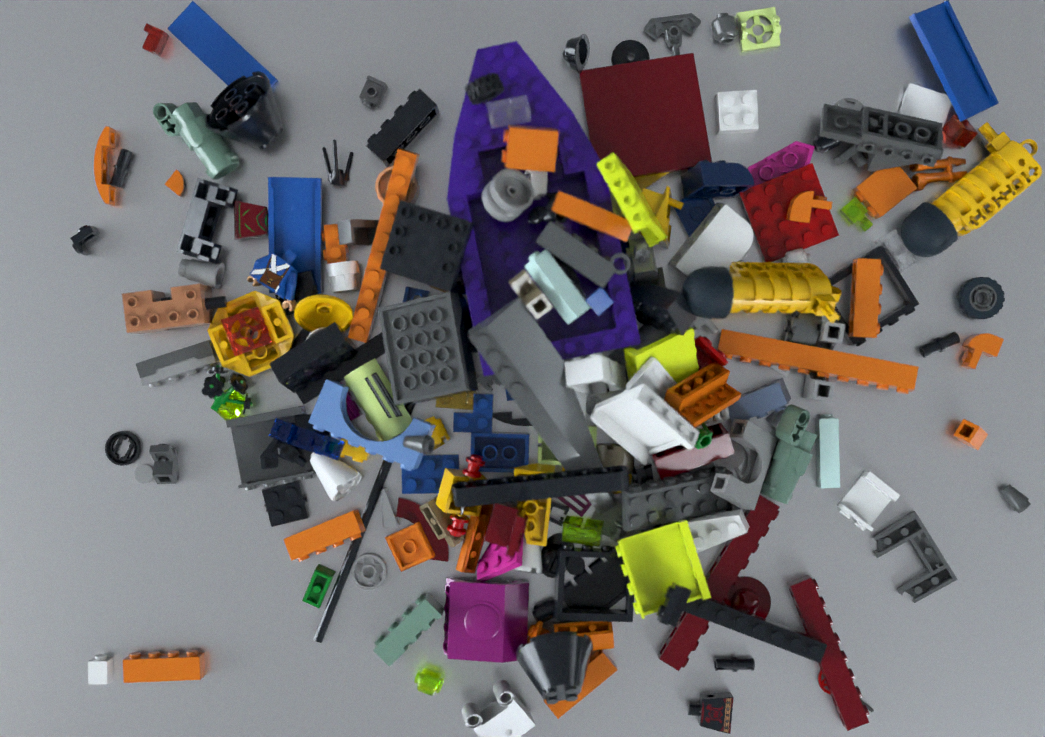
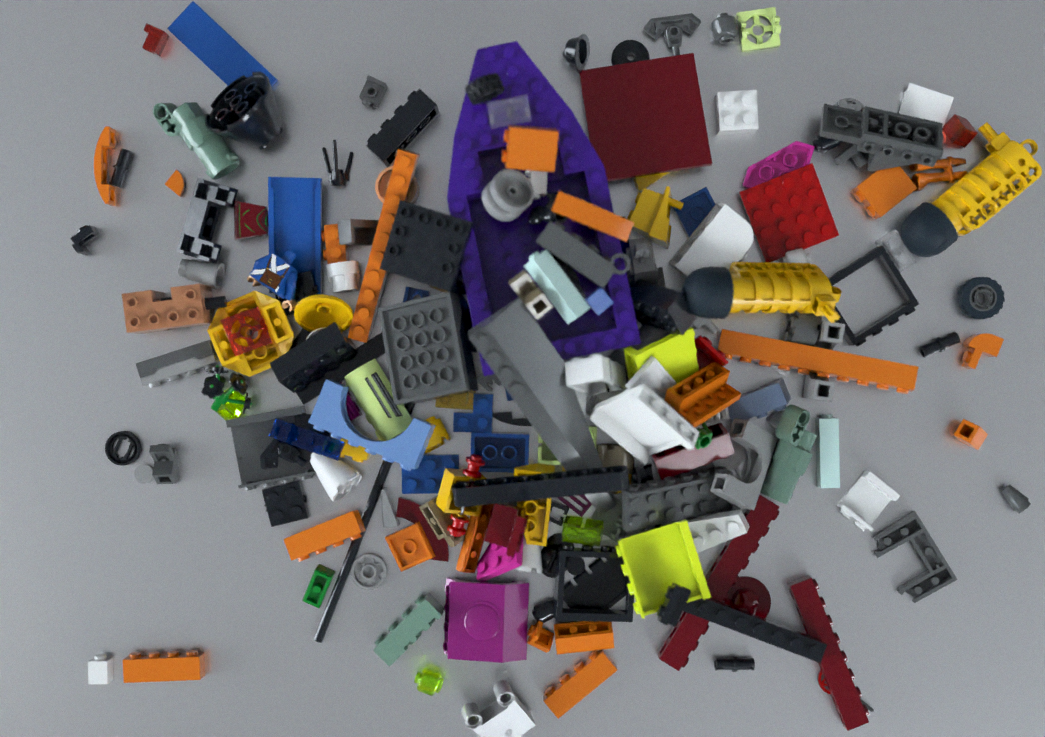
dark grey cone [403,435,434,455] -> none
black cone [516,631,593,704] -> none
neon yellow panel [597,153,668,248] -> none
dark blue brick [681,160,754,198] -> none
torso [688,692,734,734] -> none
orange brick [786,191,832,223] -> none
clear neon green plate [840,197,874,232] -> none
orange brick [848,258,884,338] -> none
blue ladder [909,0,999,122] -> none

